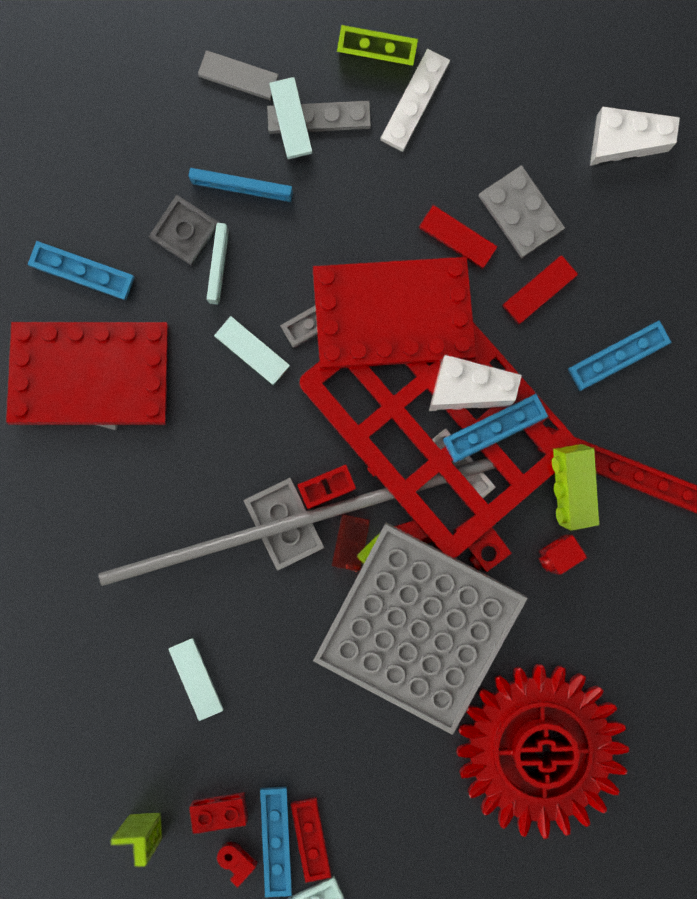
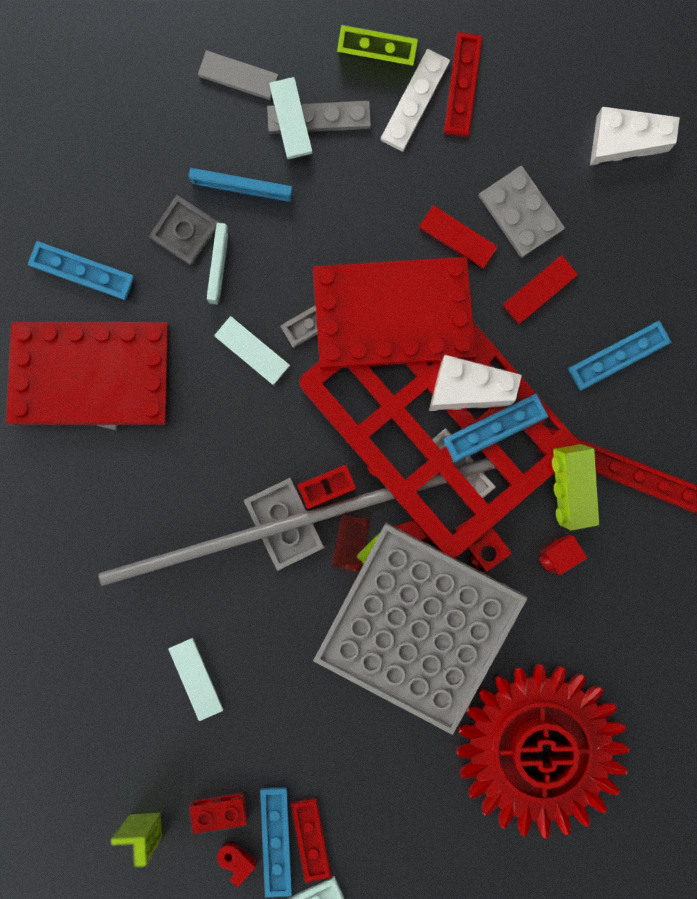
none -> red tile [444,32,483,137]

